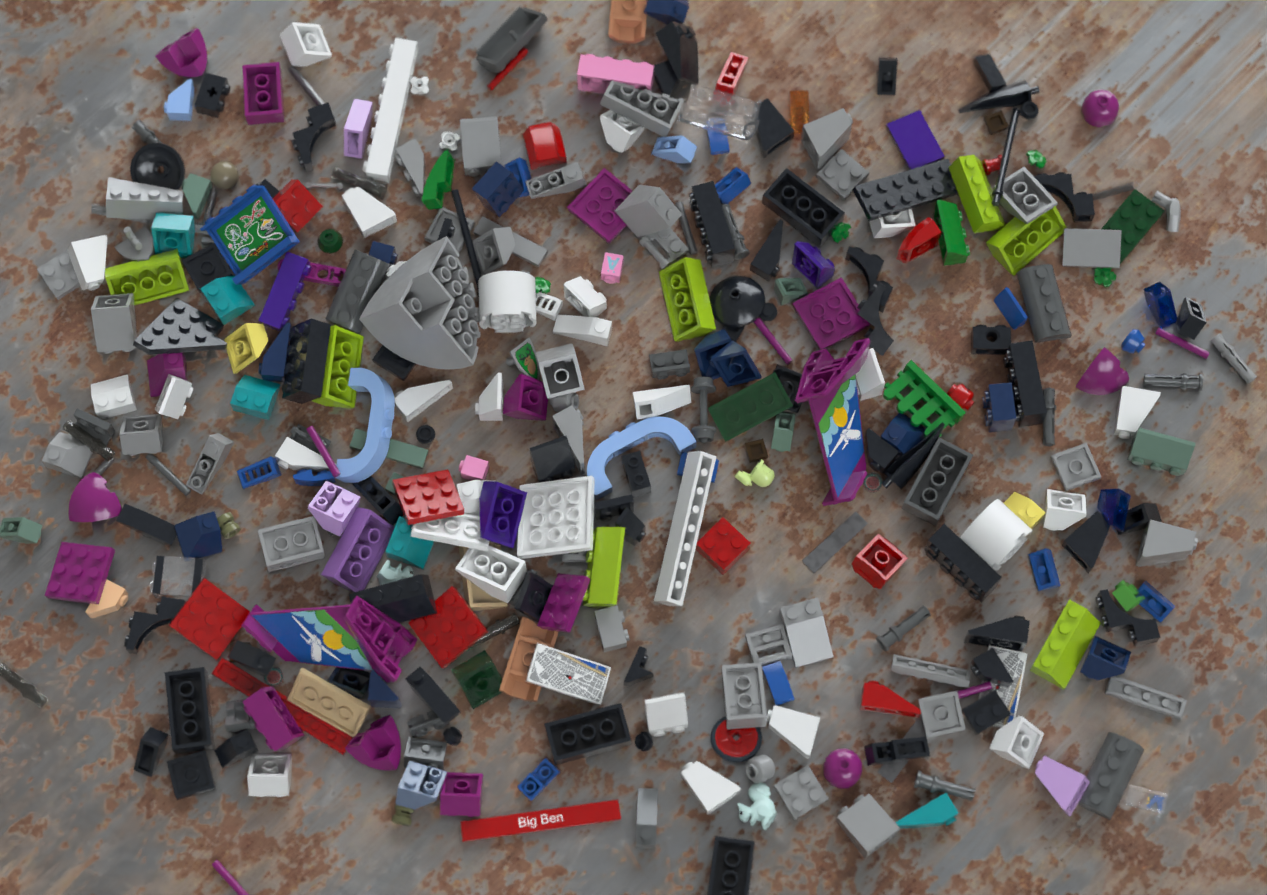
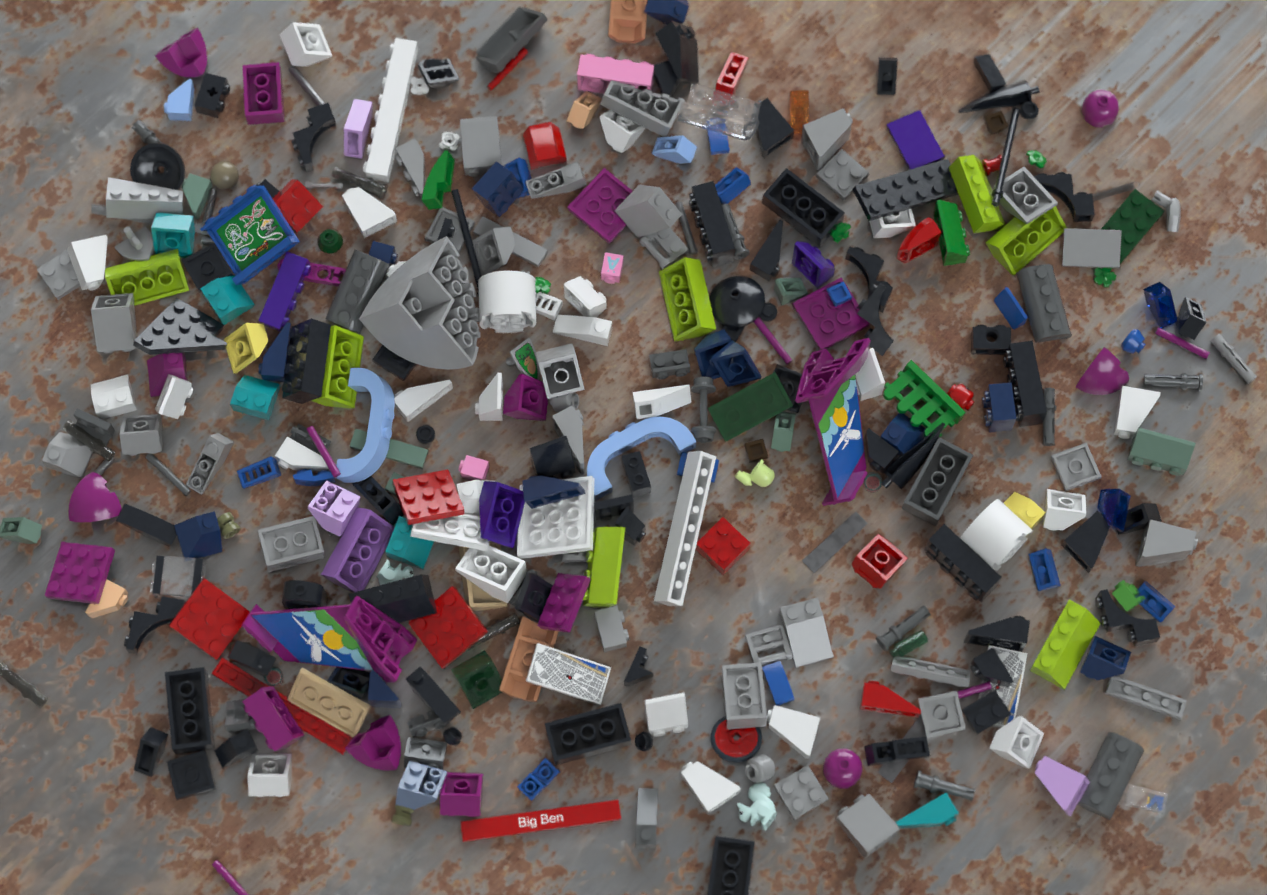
none -> black window [282,580,328,610]
none -> black slope [417,58,459,90]
none -> dark blue slope [522,476,586,509]
none -> light nougat slope [567,91,602,128]
none -> blue tile [826,281,852,307]
none -> clear green cylinder [890,630,928,657]

